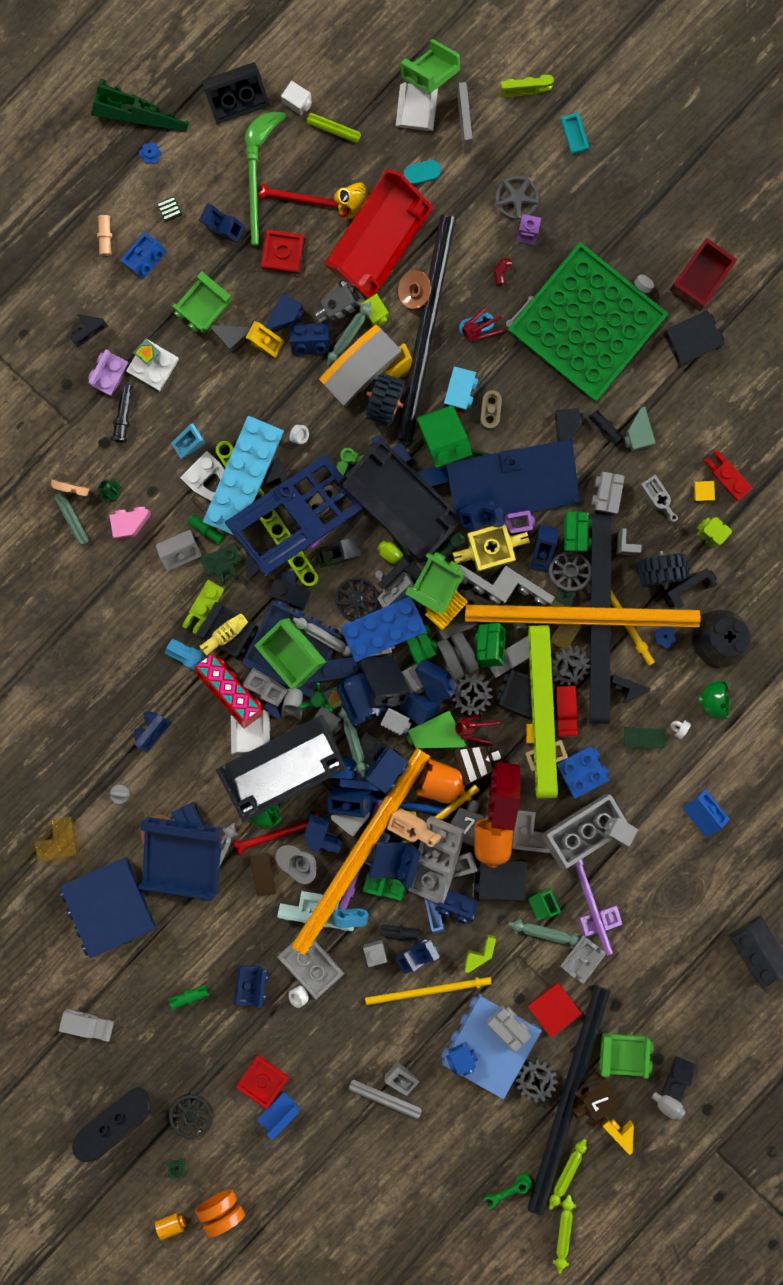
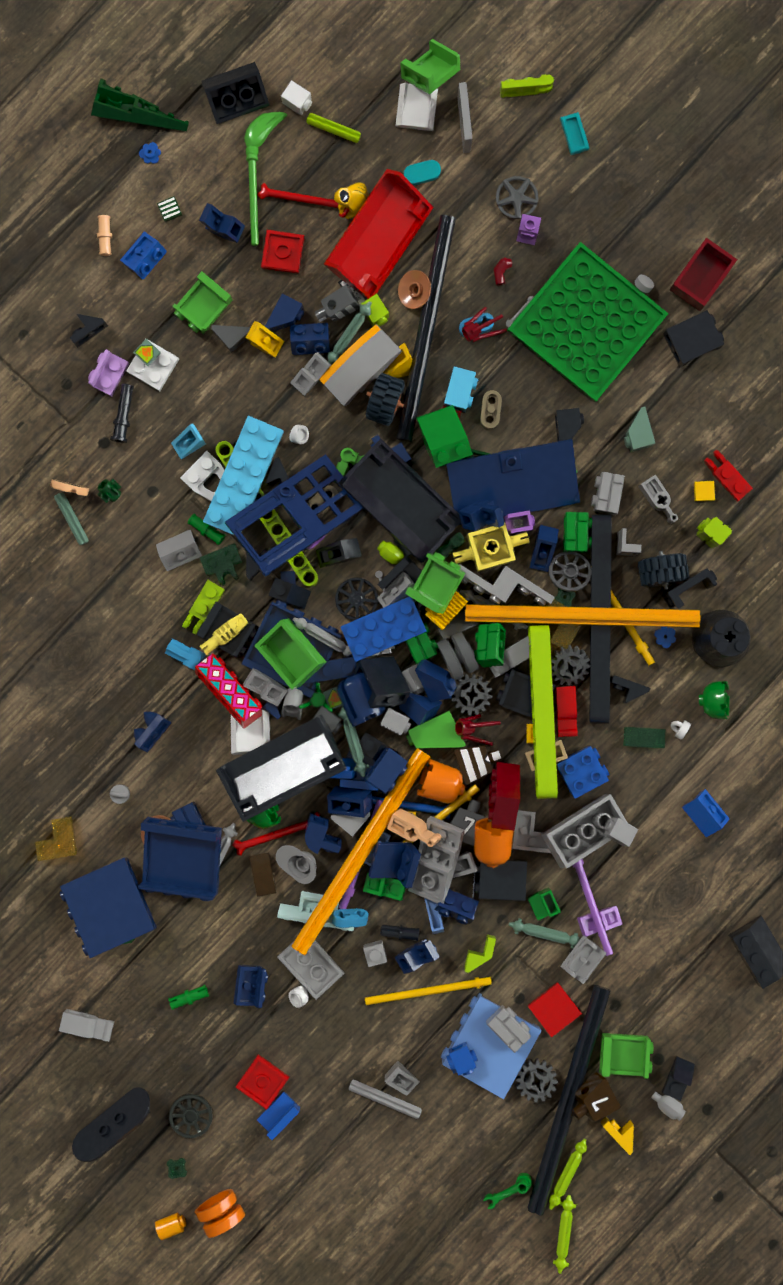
bright pink slope [110,507,151,540] -> none
dark blue slope [416,465,449,488] -> none
black pin [589,409,624,445] -> none
none -> light grey slope [291,352,331,396]

